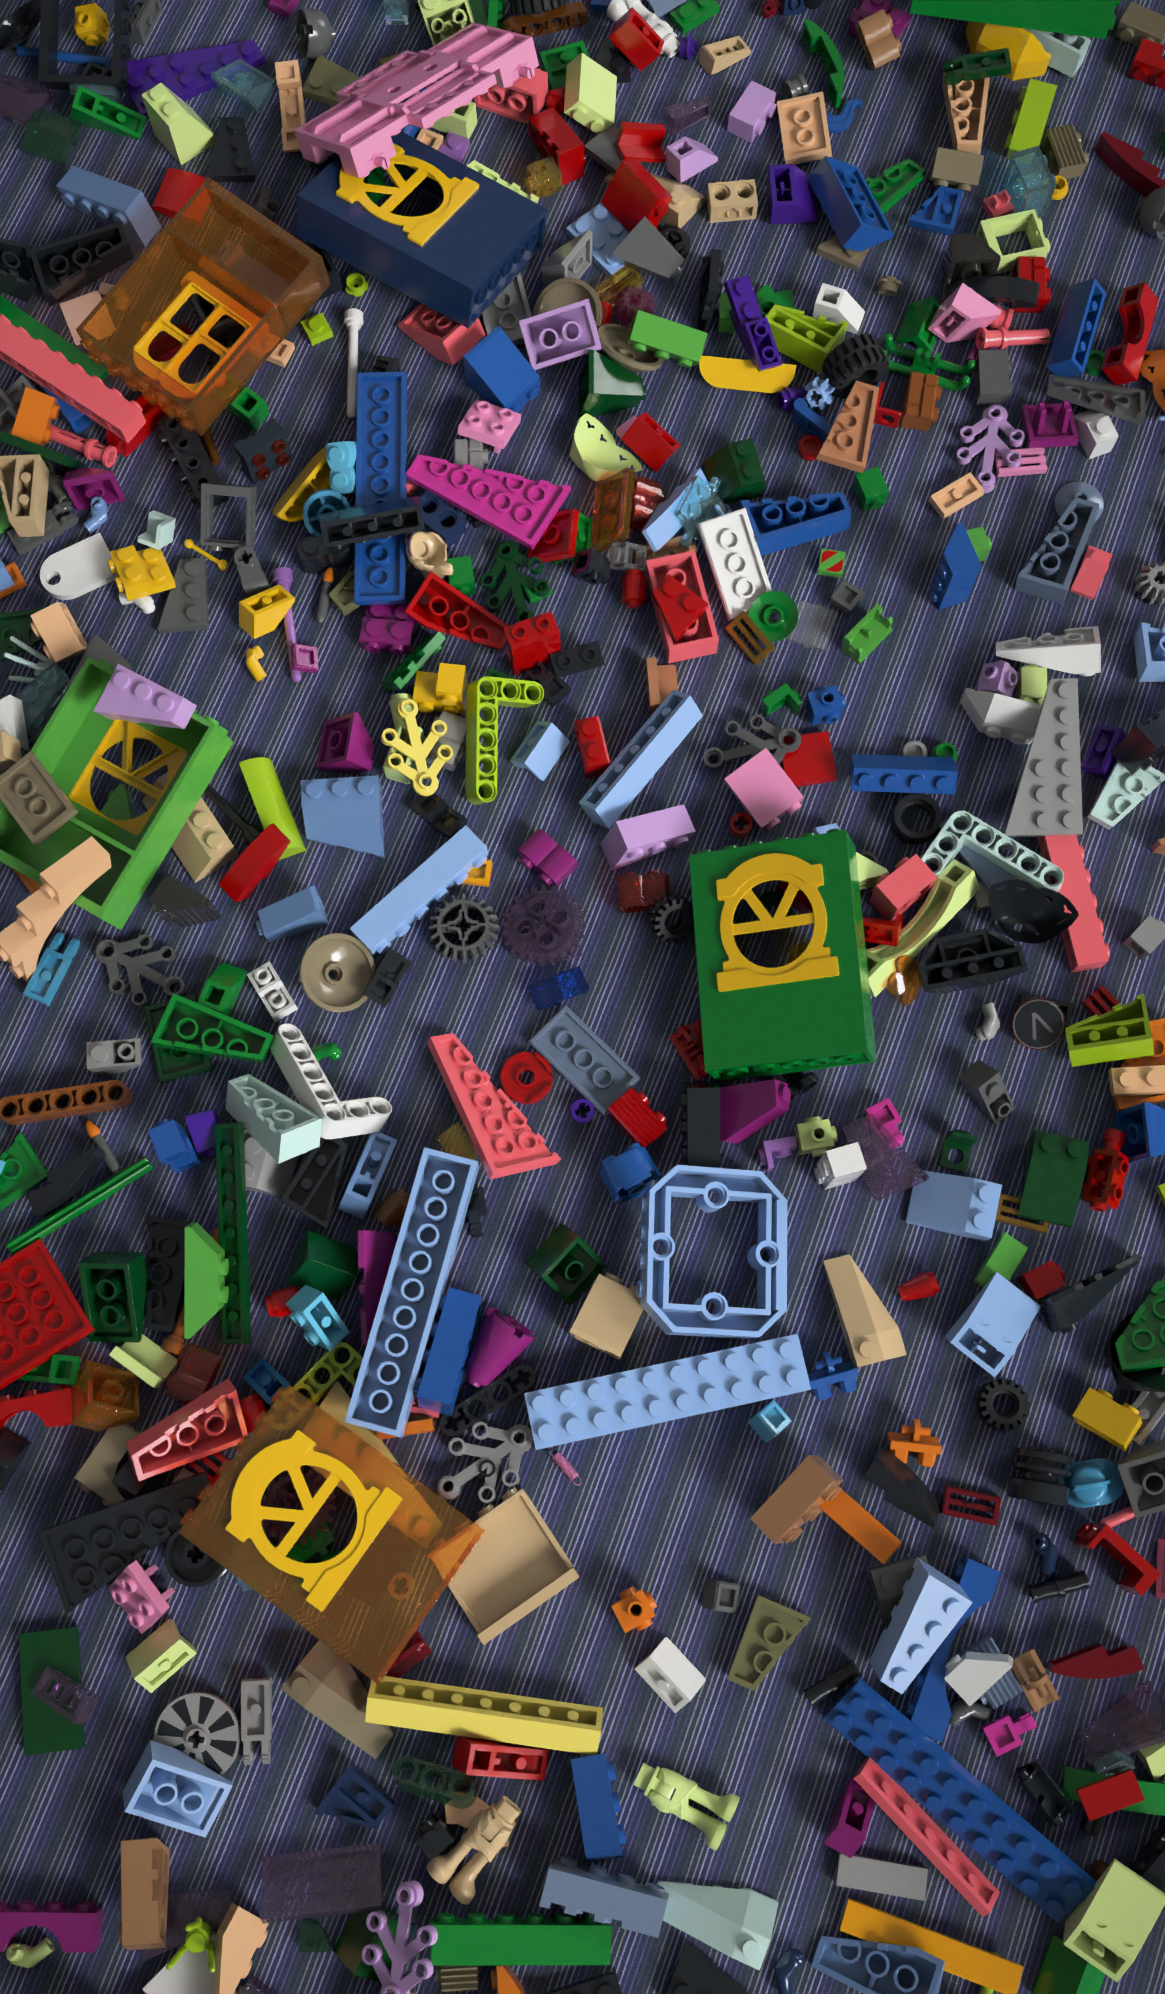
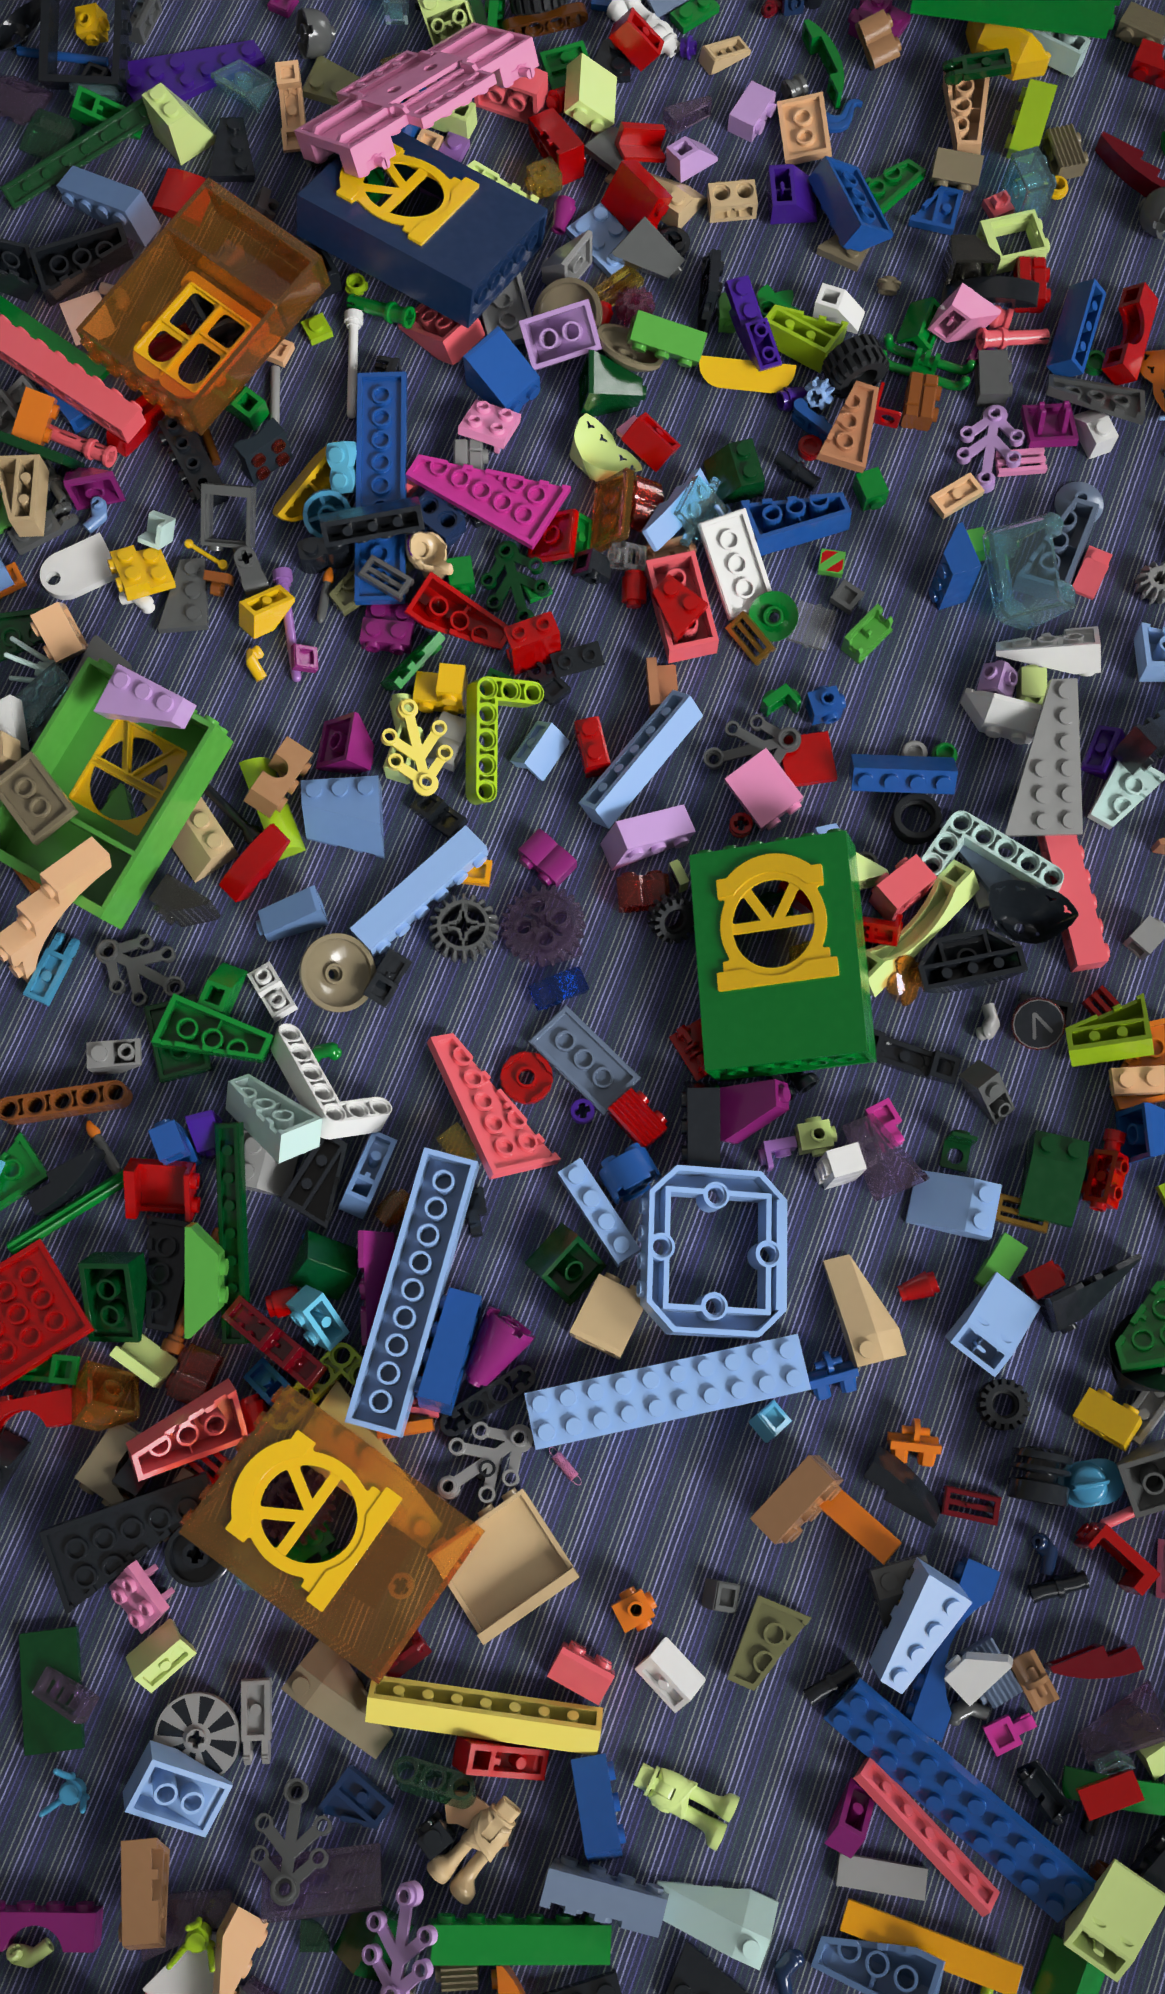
none -> dark green tile [0,98,151,210]
none -> dark azure plant [38,1768,90,1817]
none -> red panel [123,1158,201,1222]
none -> dark orange tile [203,570,235,597]
none -> dark red slope [221,1295,328,1390]
none -> medium nougat arch [243,736,313,818]
none -> dark grey plant [250,1778,332,1906]
none -> light grey bar [270,365,280,424]
none -> green pin [347,293,416,329]
none -> flat silver tile [358,555,415,602]
none -> coral slope [547,1640,615,1705]
none -> magenta cone [551,195,576,235]
none -> light blue brick [558,1158,641,1268]
none -> yellowish green tile [668,859,689,893]
none -> black pin [773,450,822,492]
none -> black slope [874,1029,961,1084]
none -> clear light blue windscreen [982,512,1076,631]

